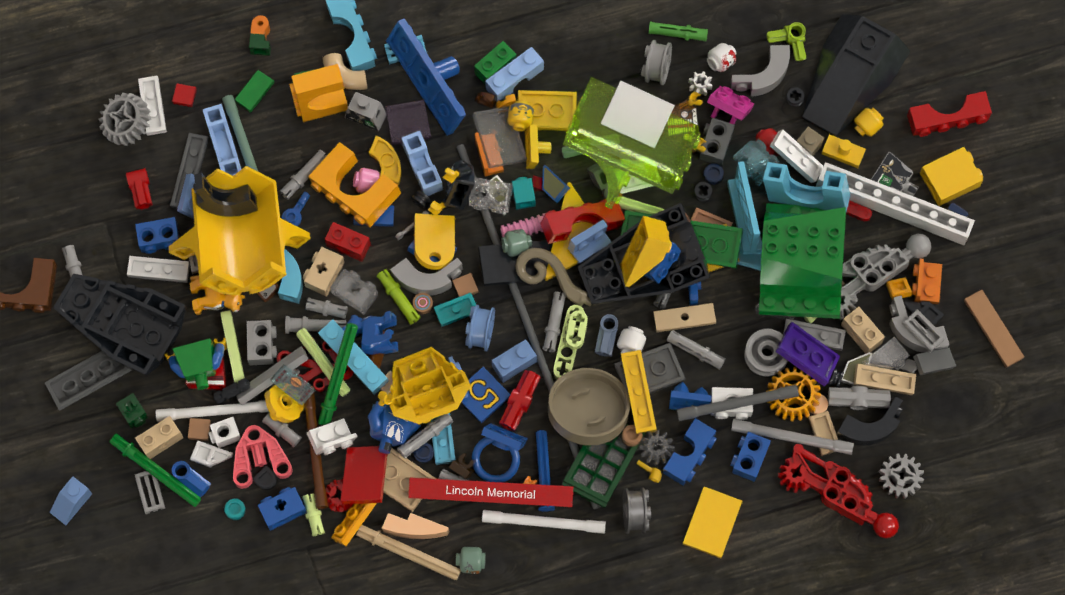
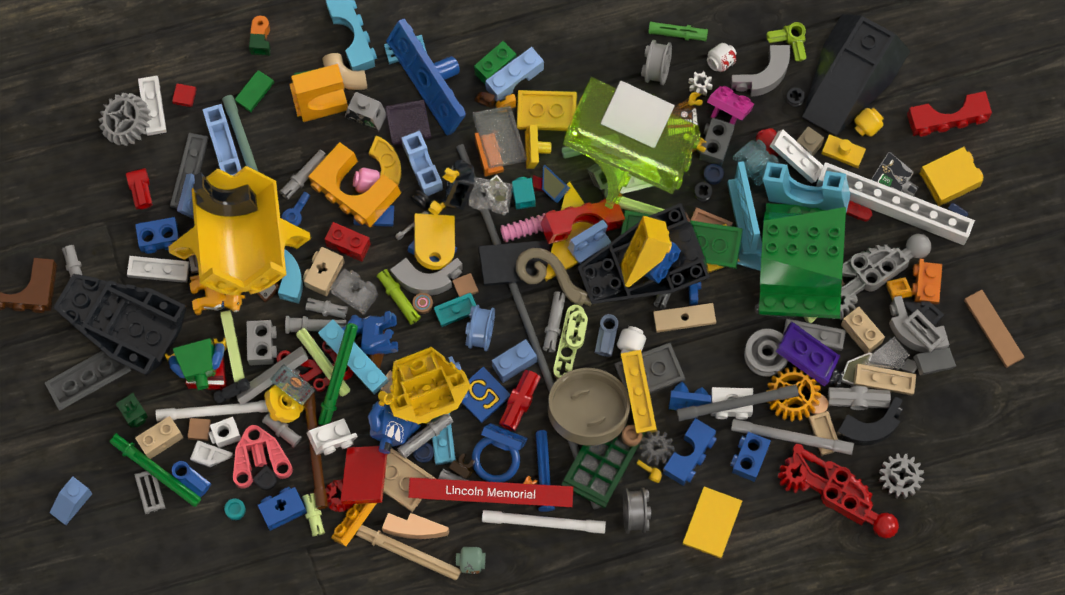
sand green head [501,229,532,257] -> none
yellow head [507,101,534,131] -> none
light grey pin [667,330,726,370] -> none

